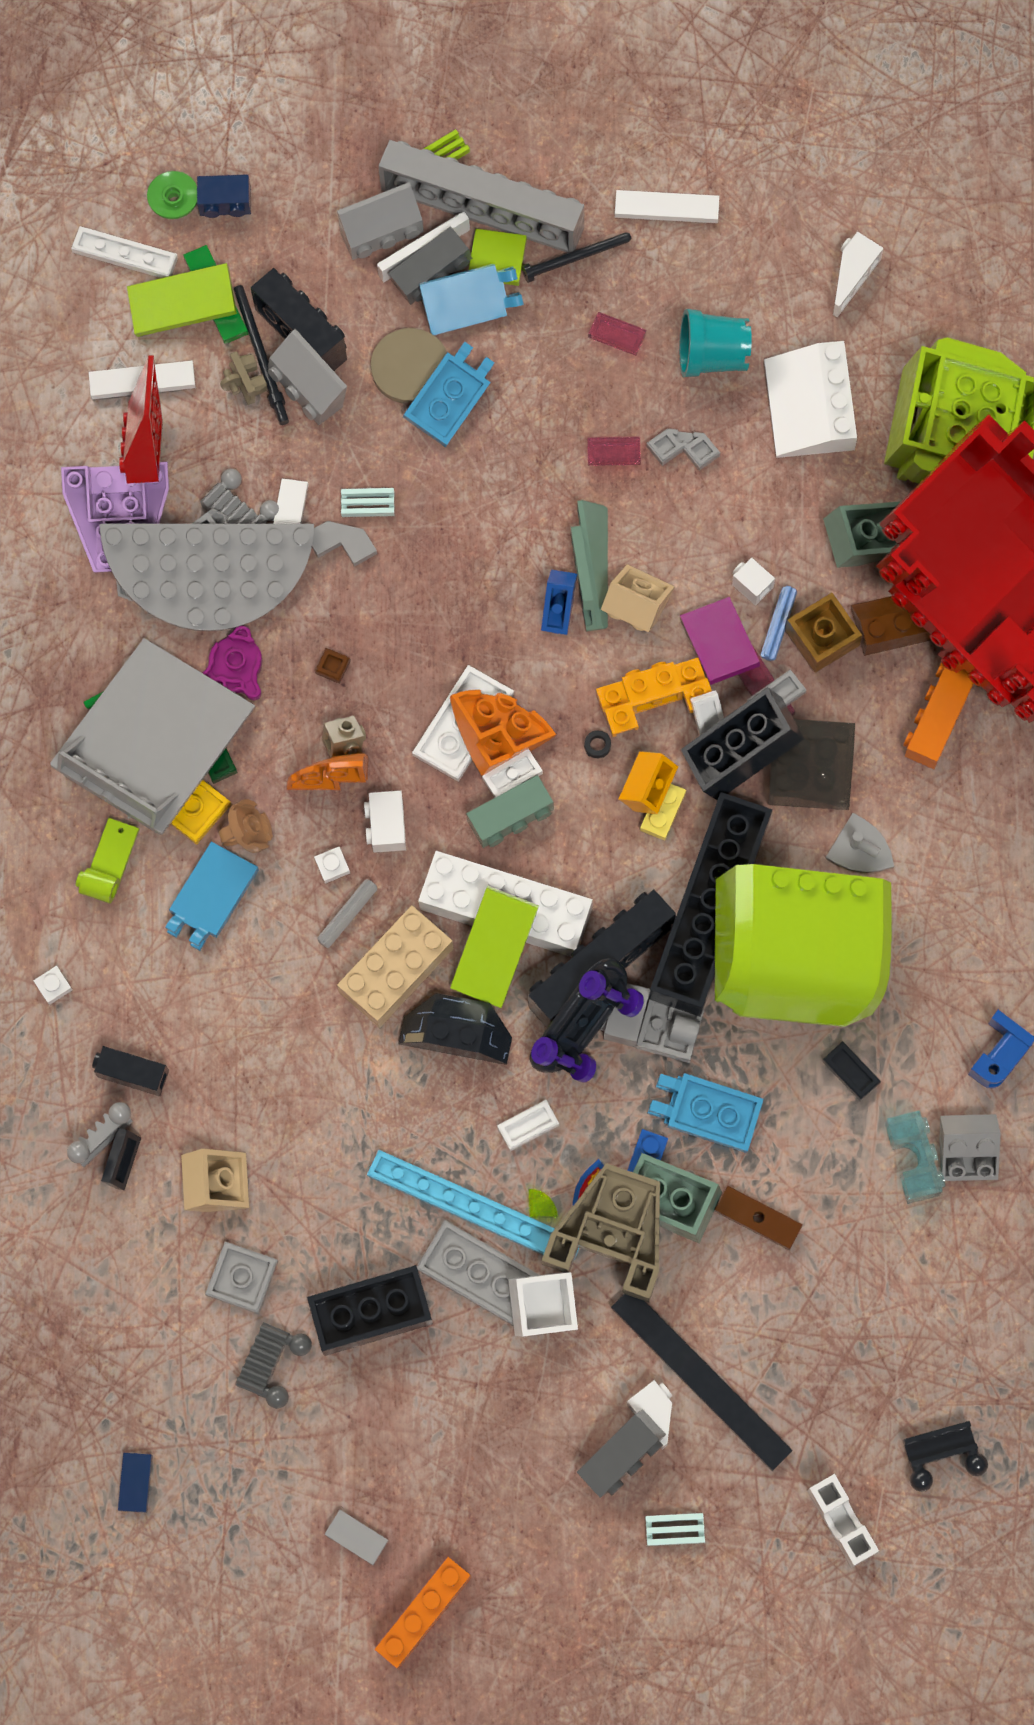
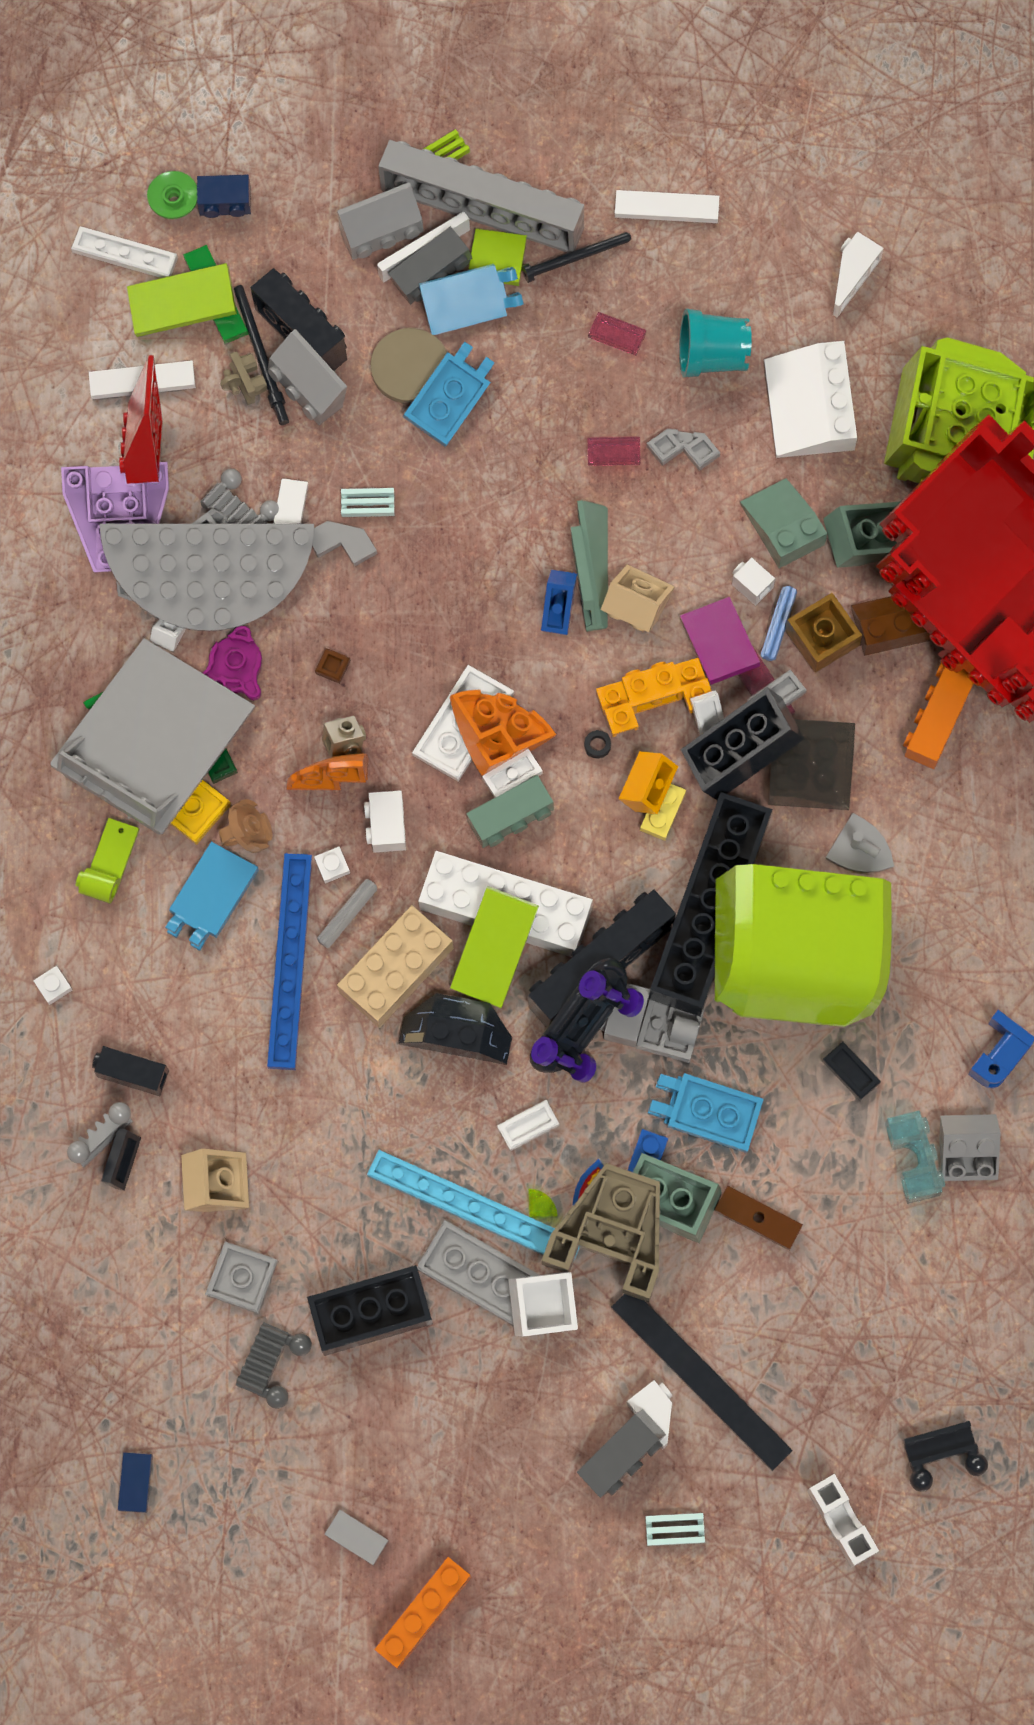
none -> white slope [150,619,186,651]
none -> blue plate [267,853,313,1070]
none -> sand green slope [740,478,827,568]

